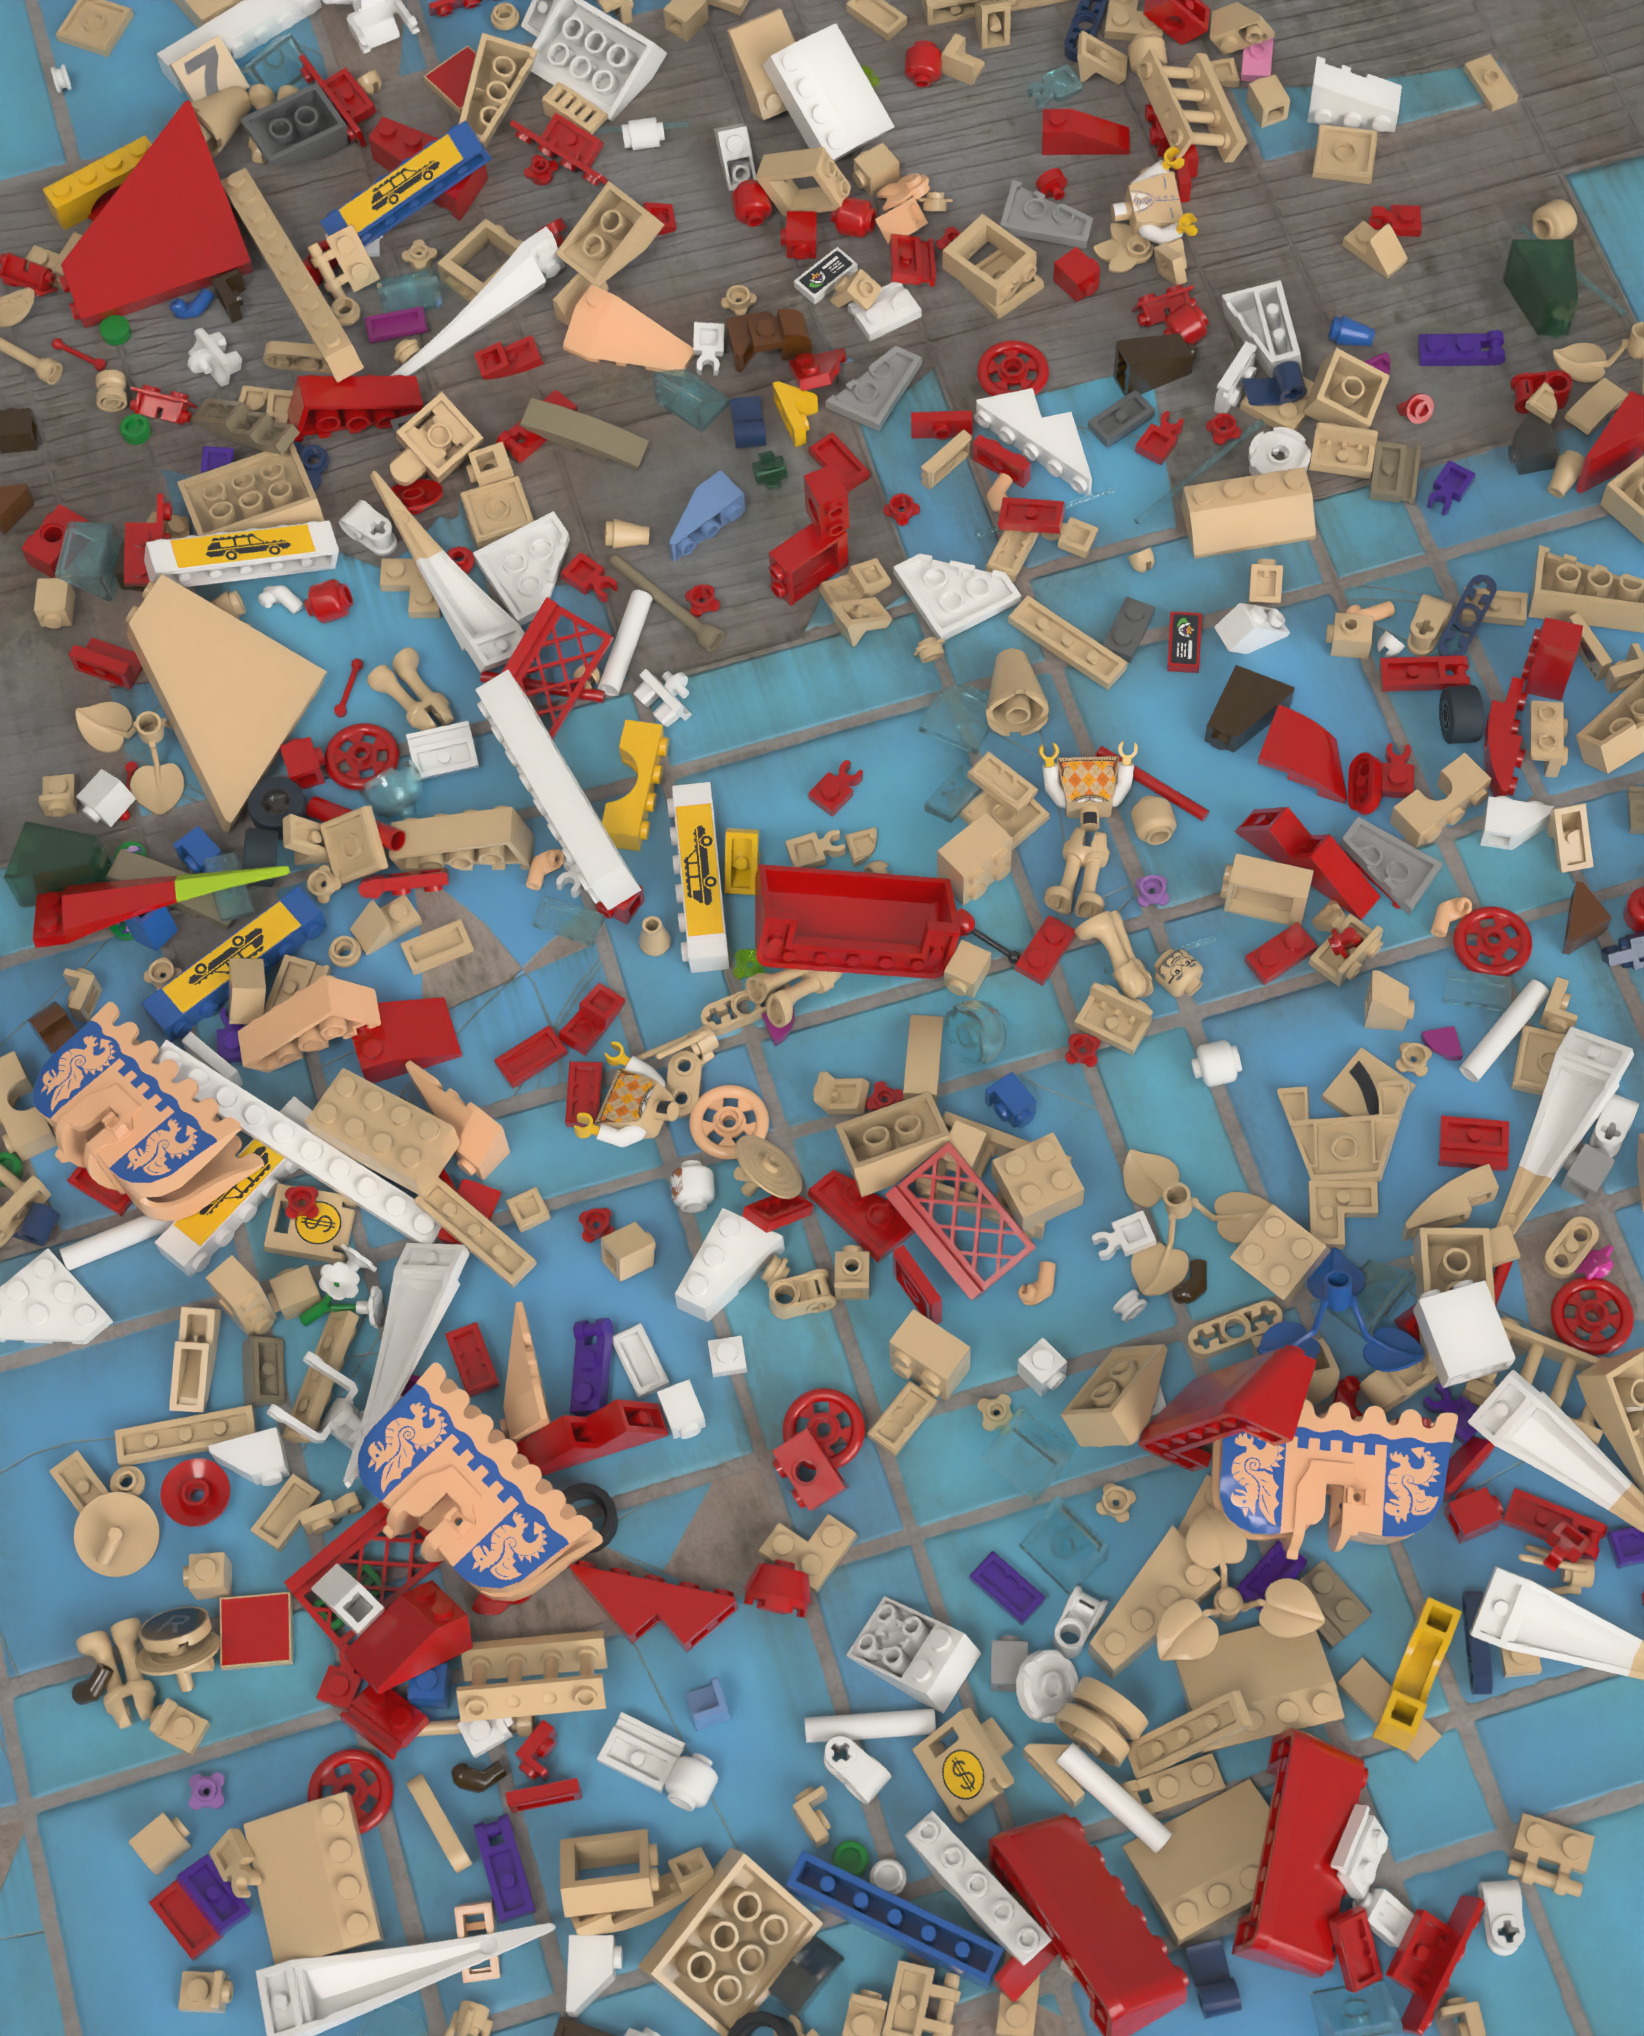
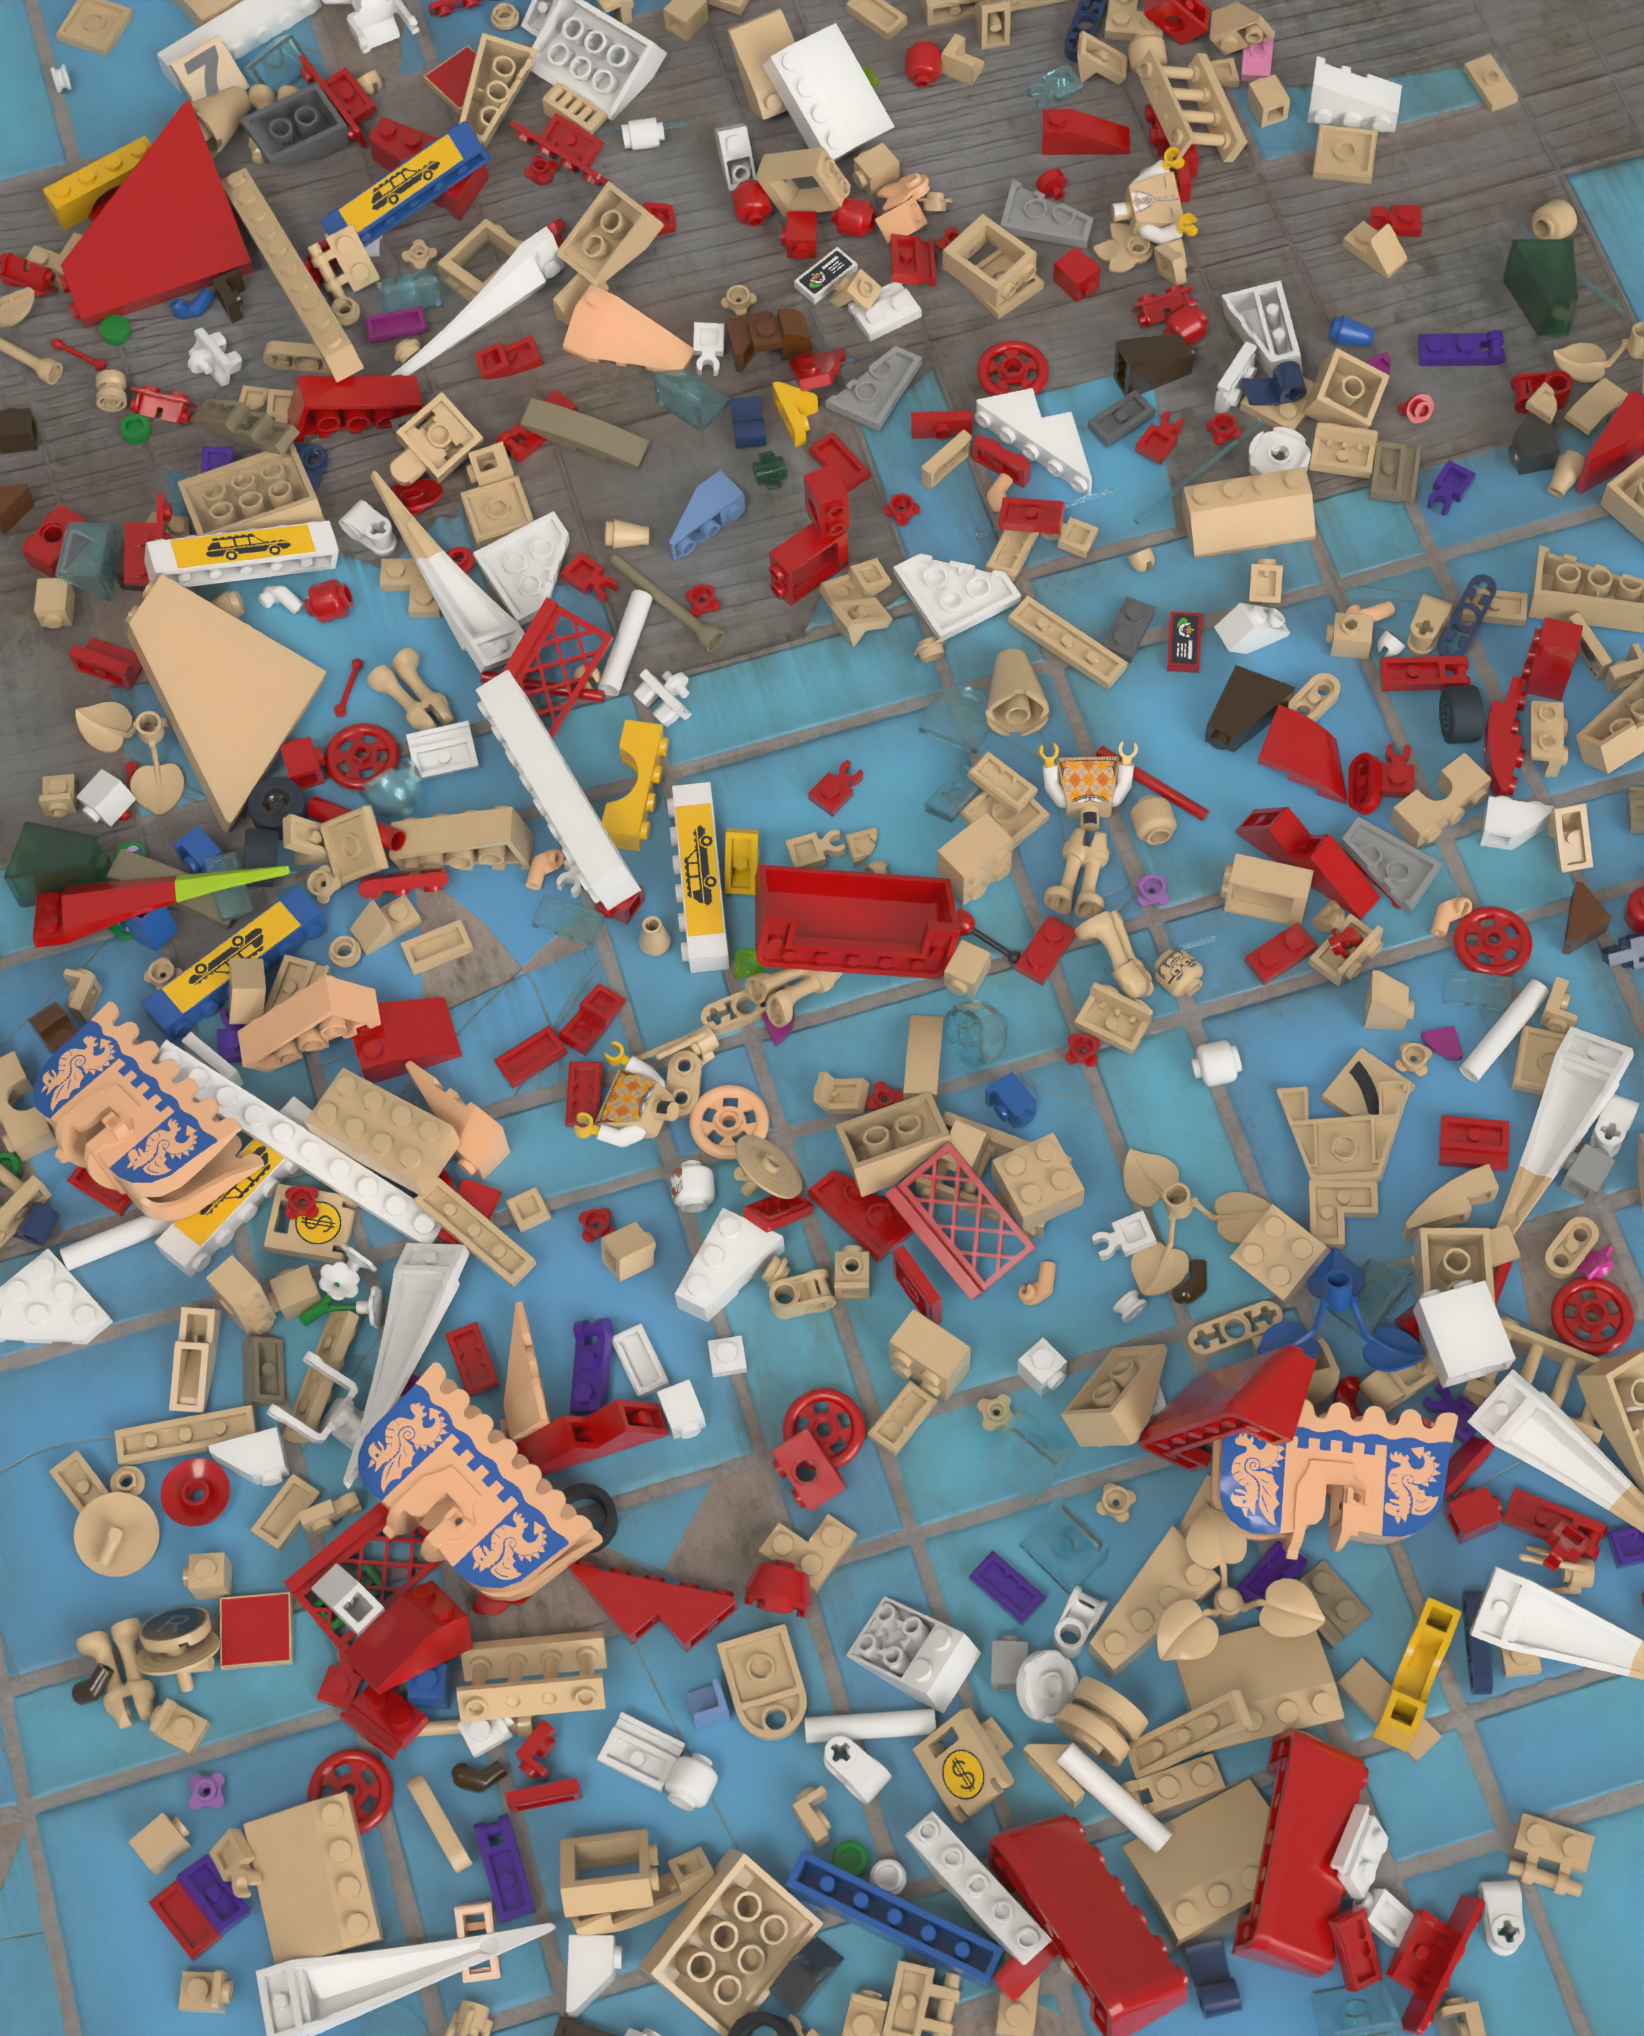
none -> tan plate [716,1624,807,1741]
none -> tan plate [1288,673,1340,722]

